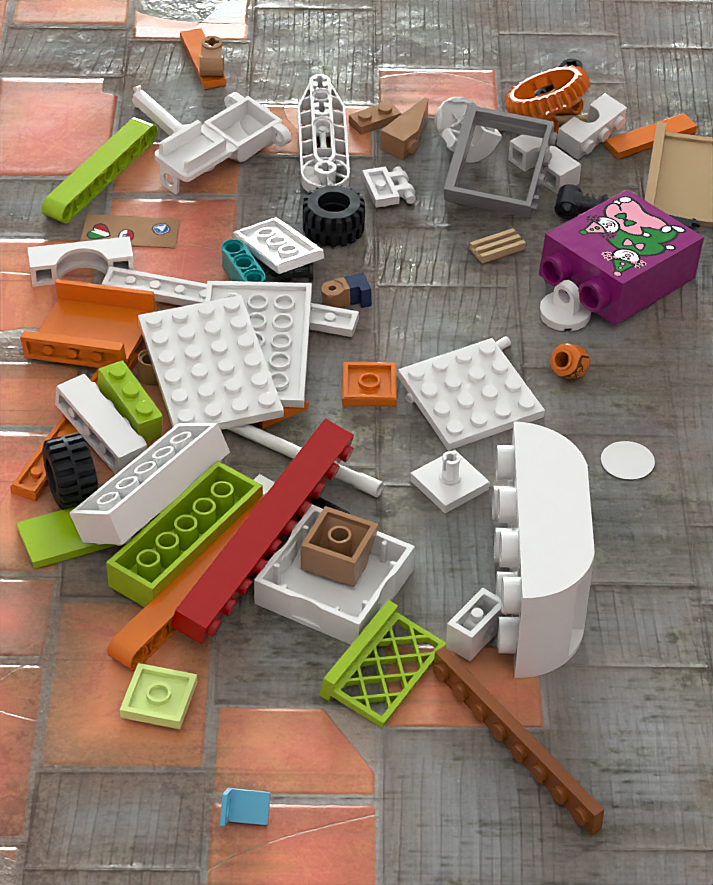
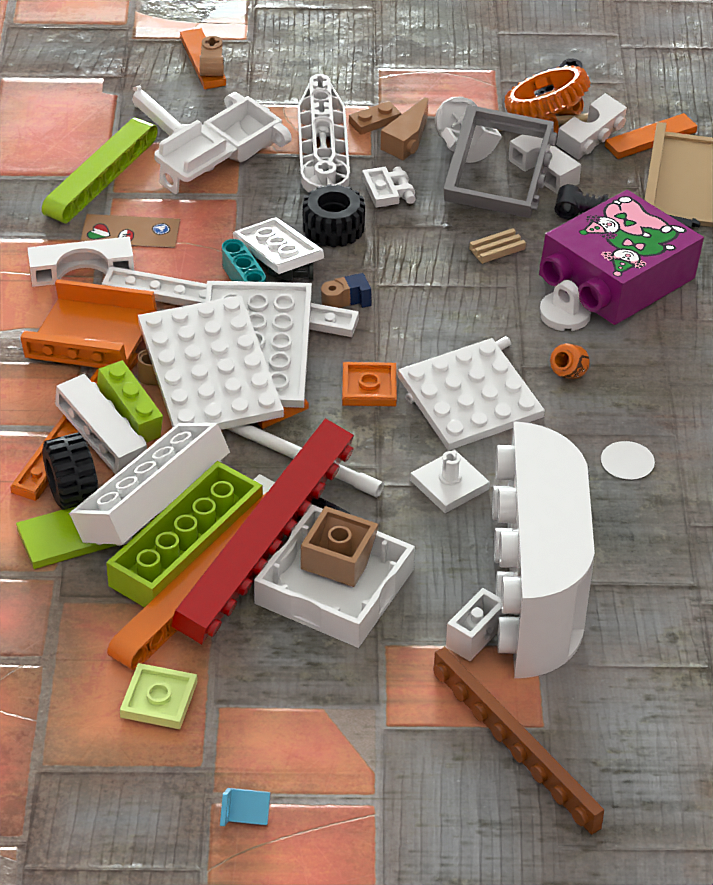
lime fence [319,600,446,728] -> none

